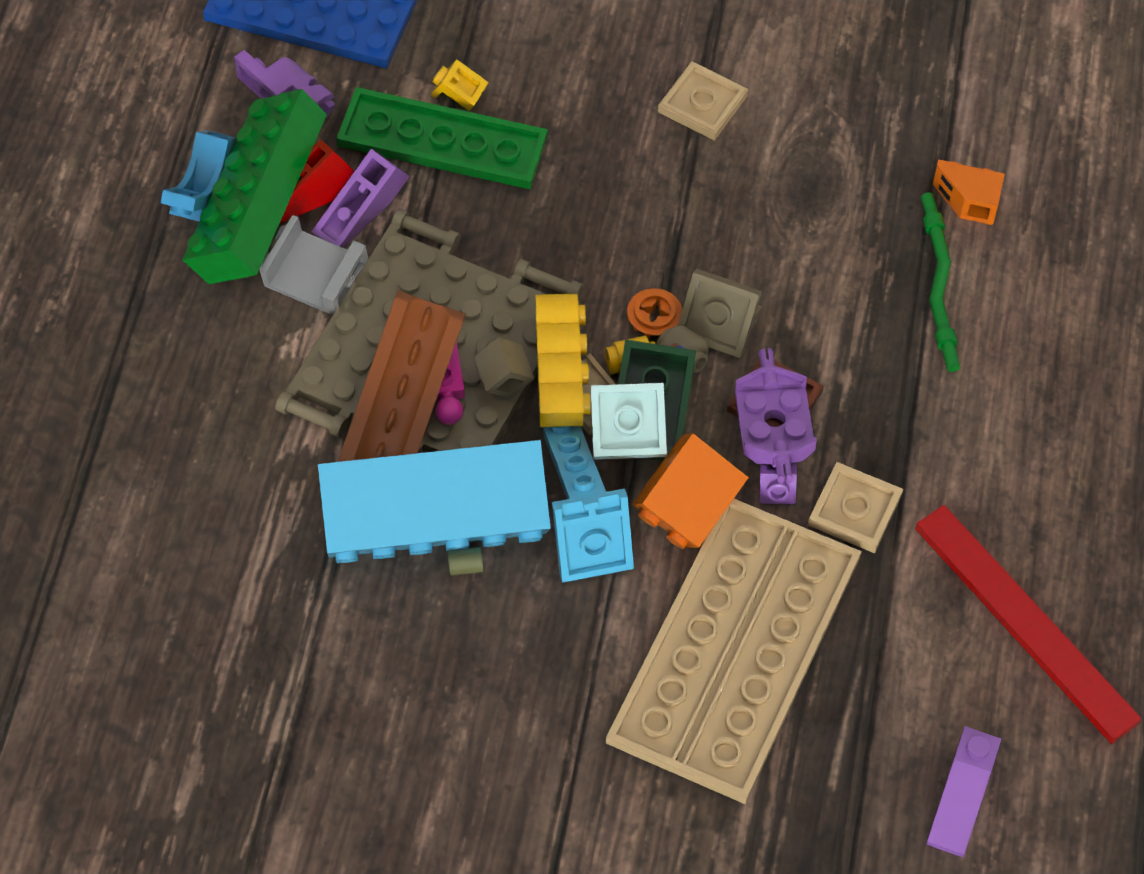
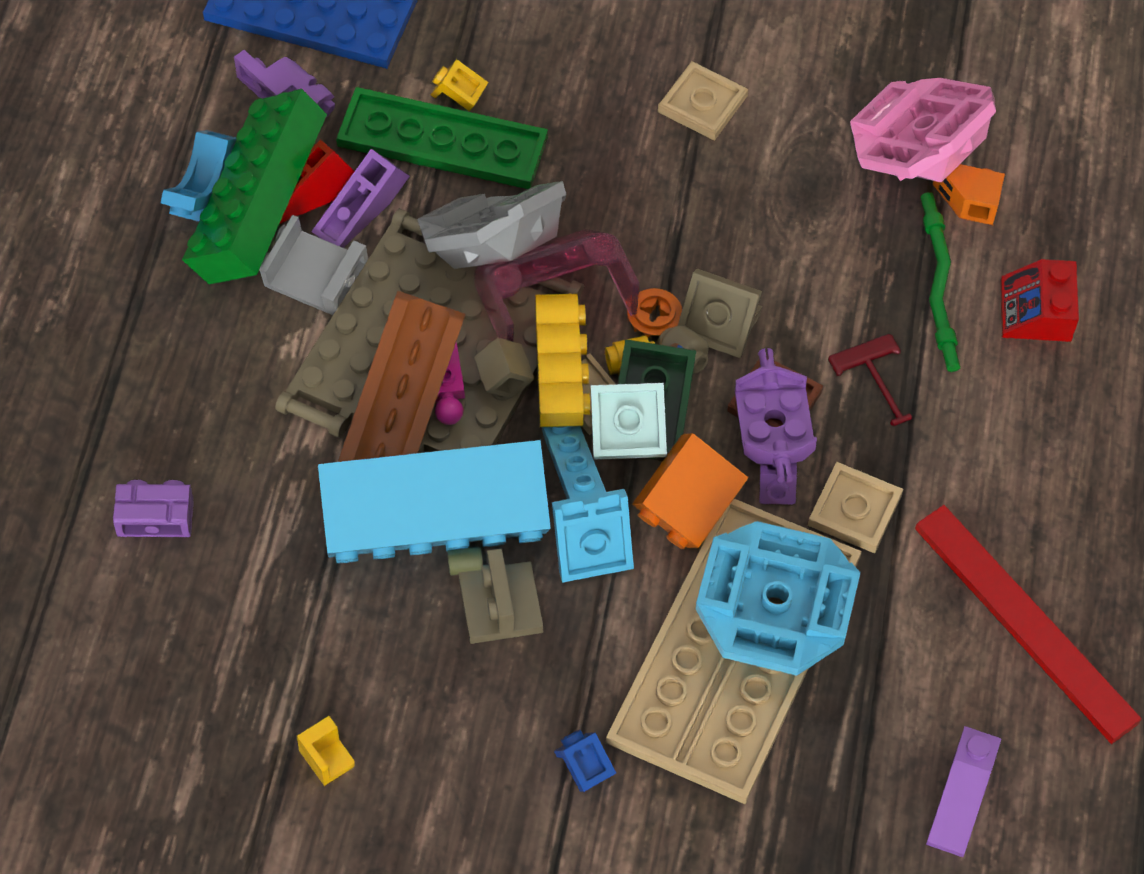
none -> medium lavender brick [113,480,194,537]
none -> yellow panel [297,716,355,786]
none -> light grey piece [417,181,566,269]
none -> dark tan bracket [458,548,543,644]
none -> clear pink windscreen [474,229,639,342]
none -> blue bracket [554,730,616,792]
none -> medium azure piece [695,521,861,676]
none -> dark red piece [828,334,912,426]
none -> bright pink piece [850,78,996,183]
none -> red slope [1000,259,1079,342]

